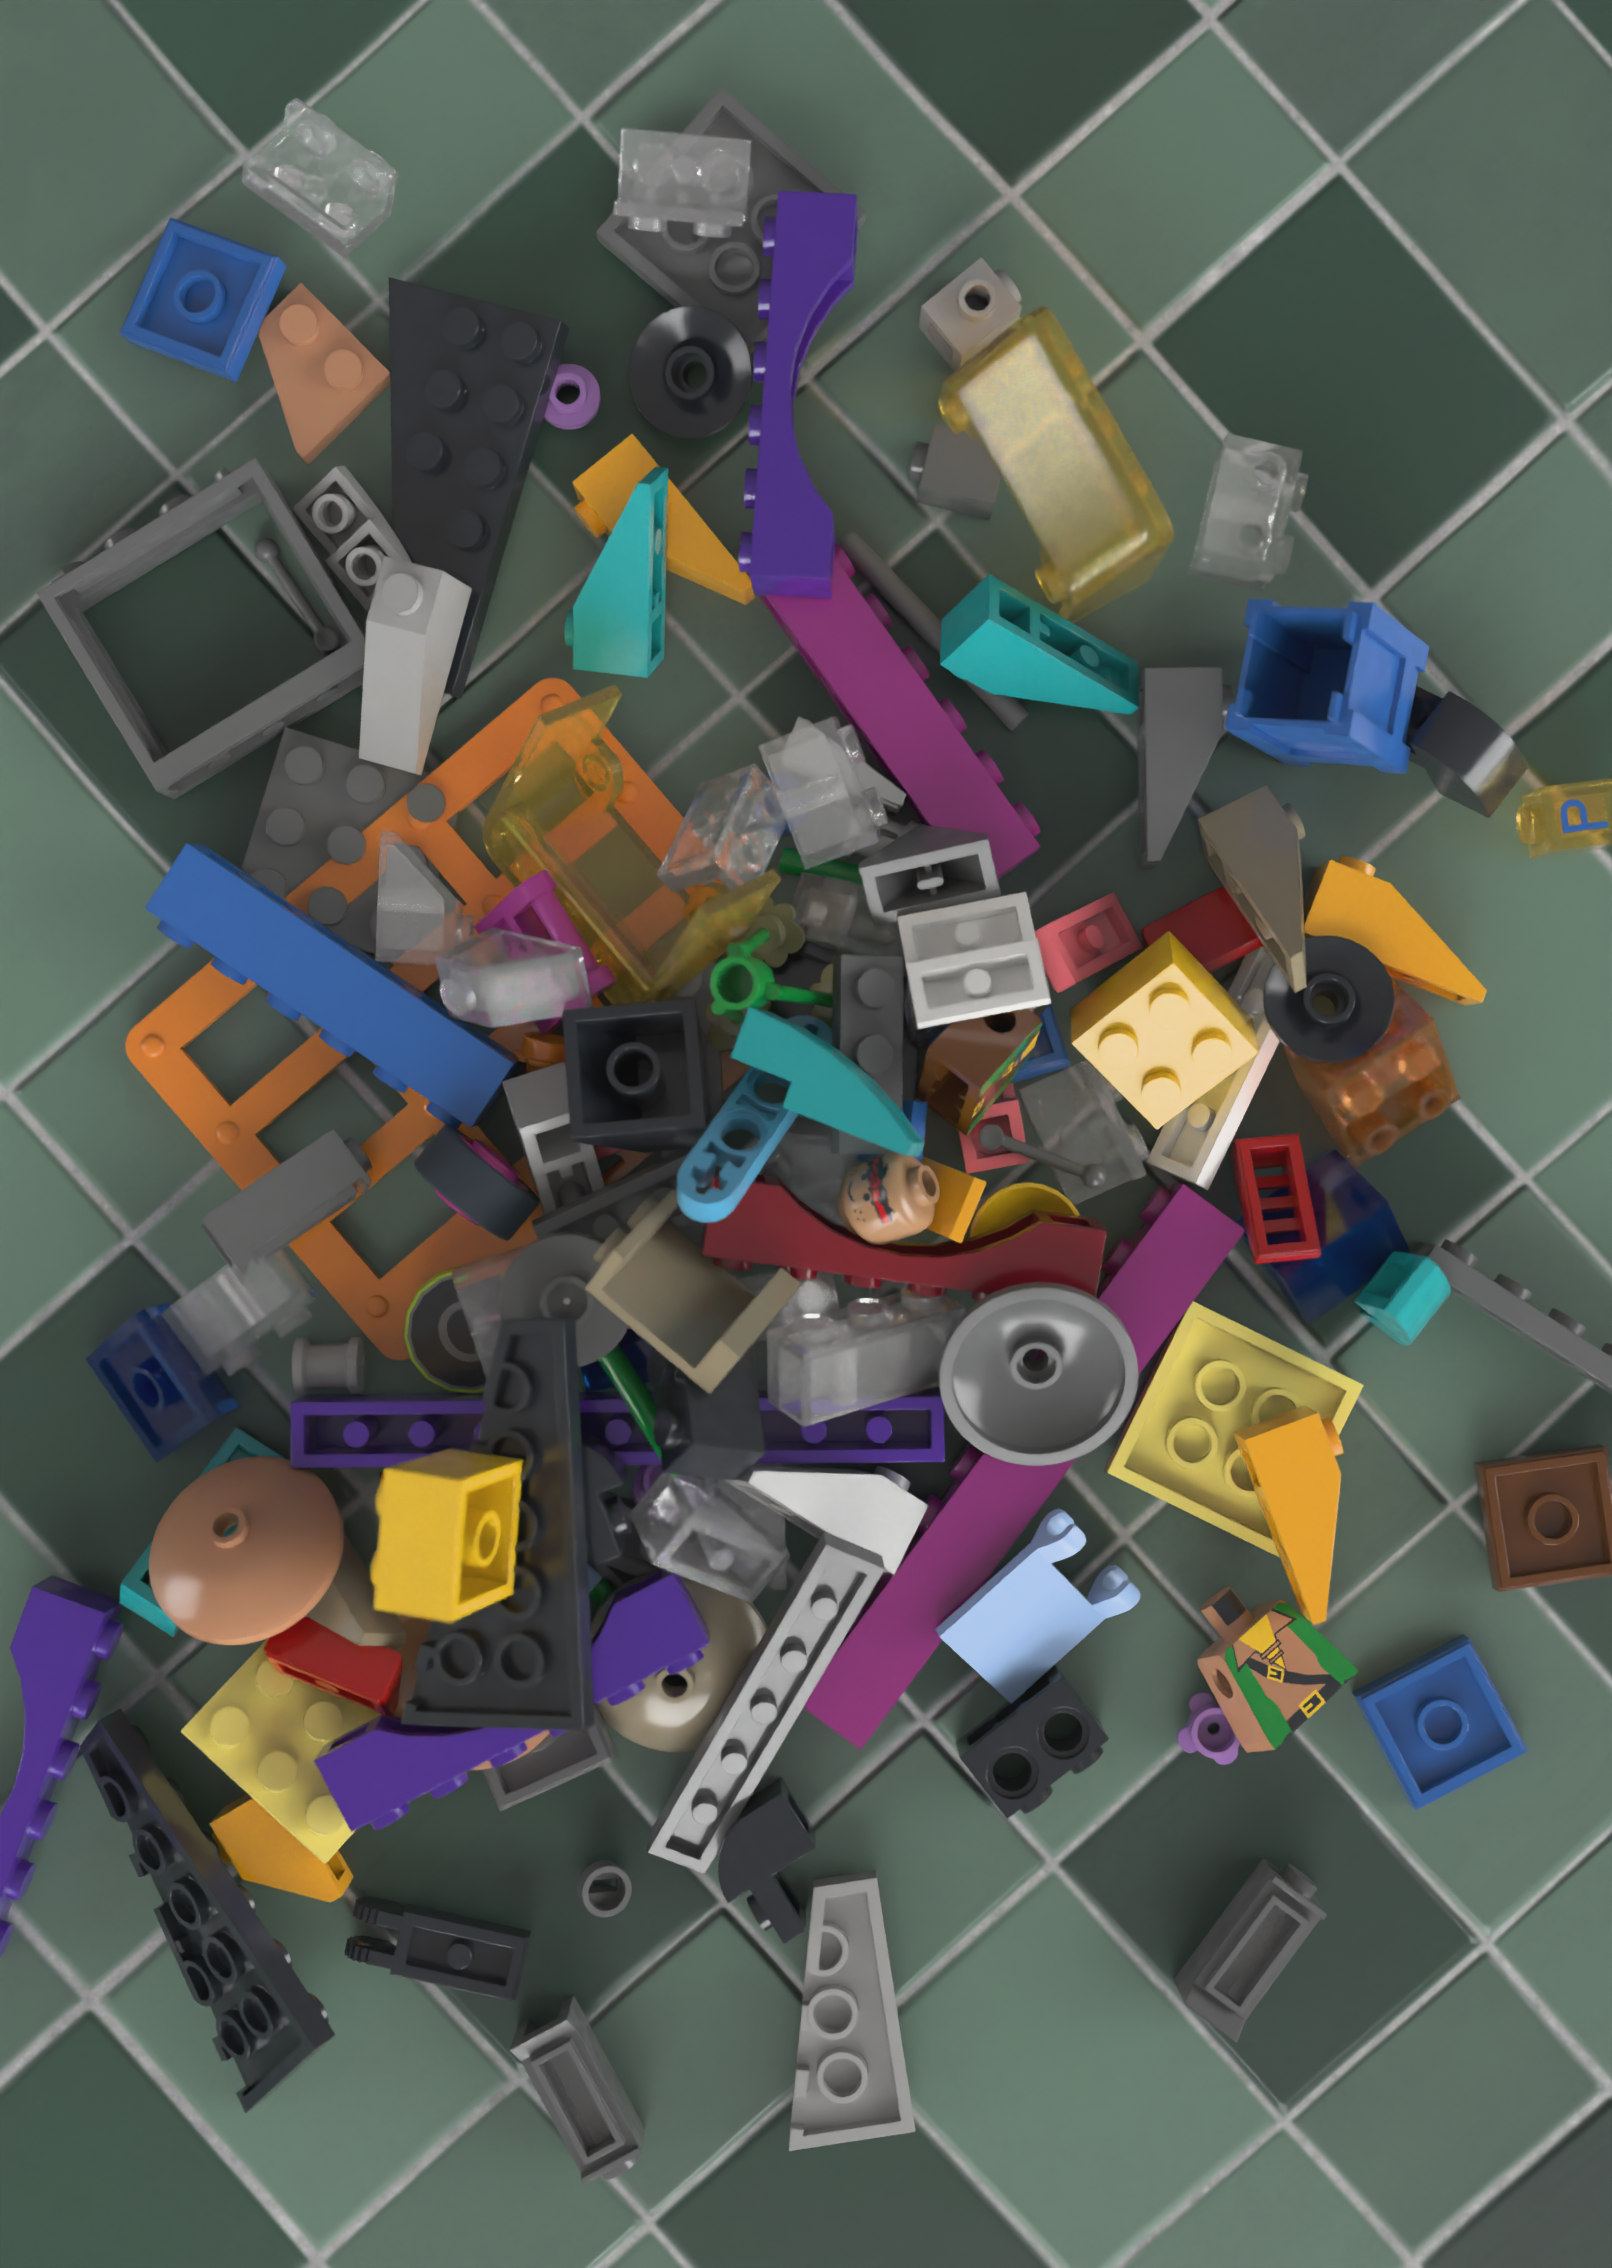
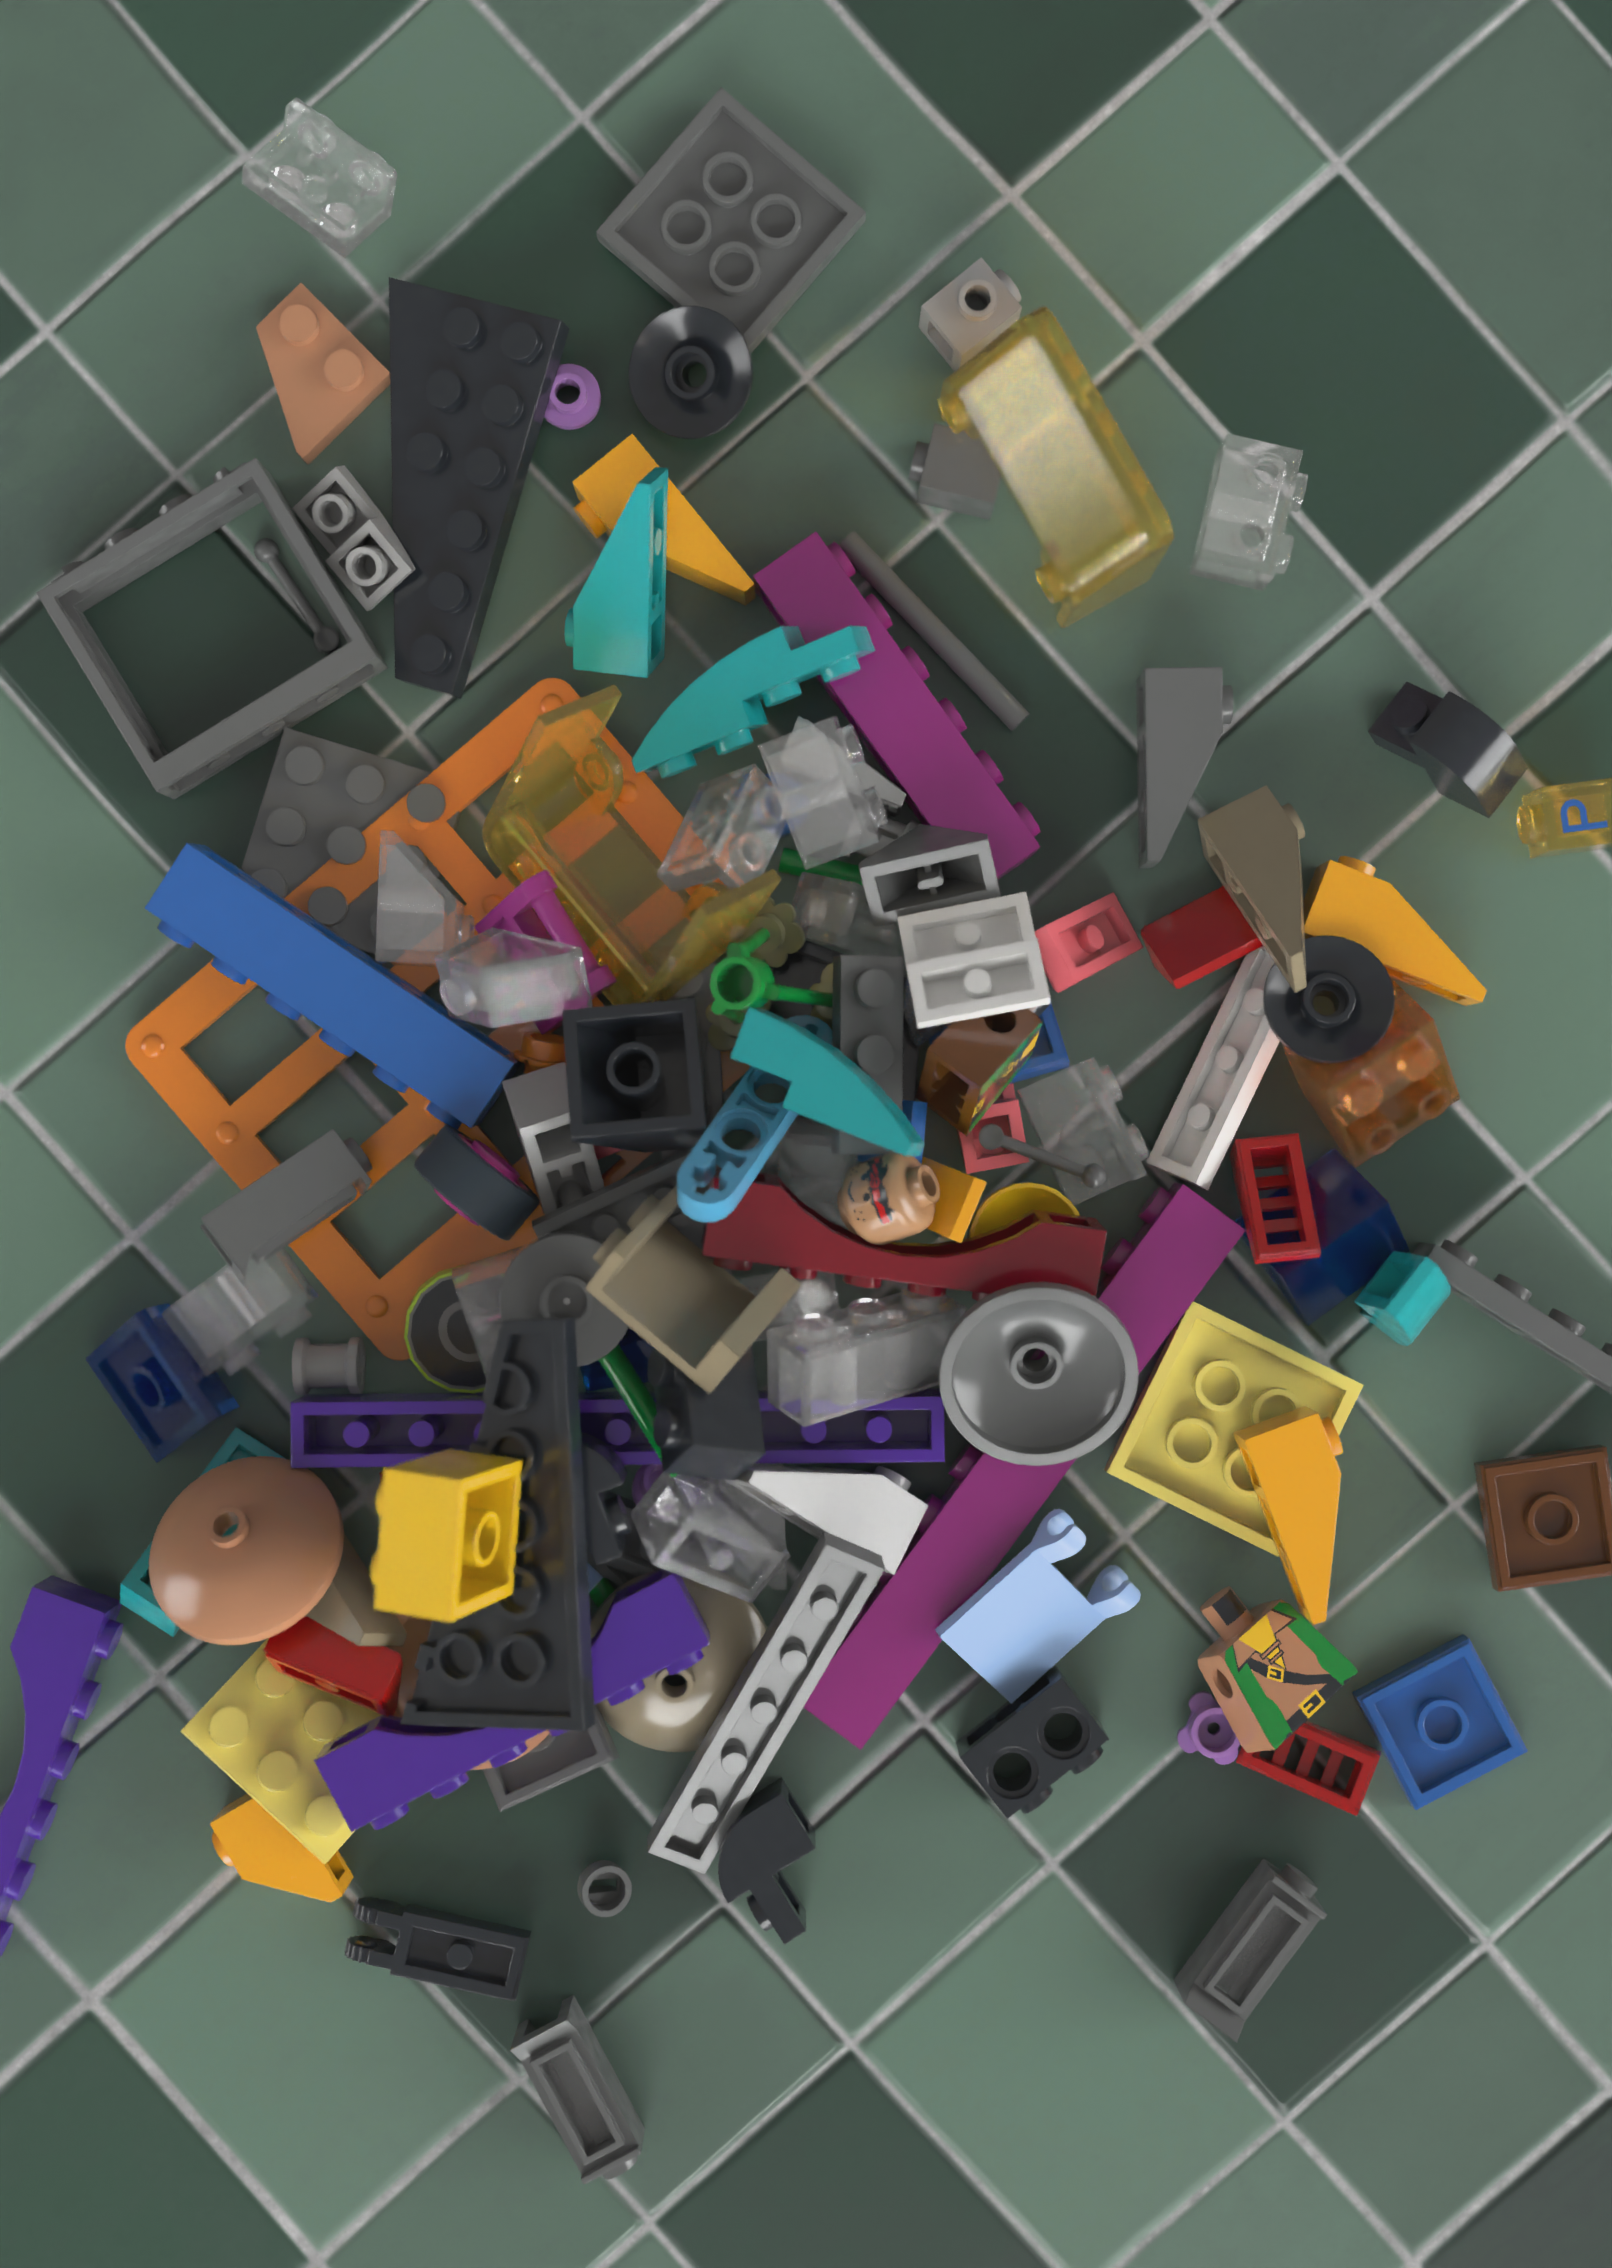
black wing [80,1708,336,2113] -> none
blue tile [120,217,287,383] -> none
light grey slope [359,556,472,775] -> none
clear bracket [613,127,753,238] -> none
dark purple arch [739,191,859,599] -> none
light grey wing [789,1870,915,2151] -> none
teal slope [940,573,1139,715] -> none
yellow brick [1070,931,1259,1129] -> none
blue container [1225,599,1429,774] -> none
none -> teal slope [632,626,875,779]
none -> red slope [1236,1721,1382,1816]

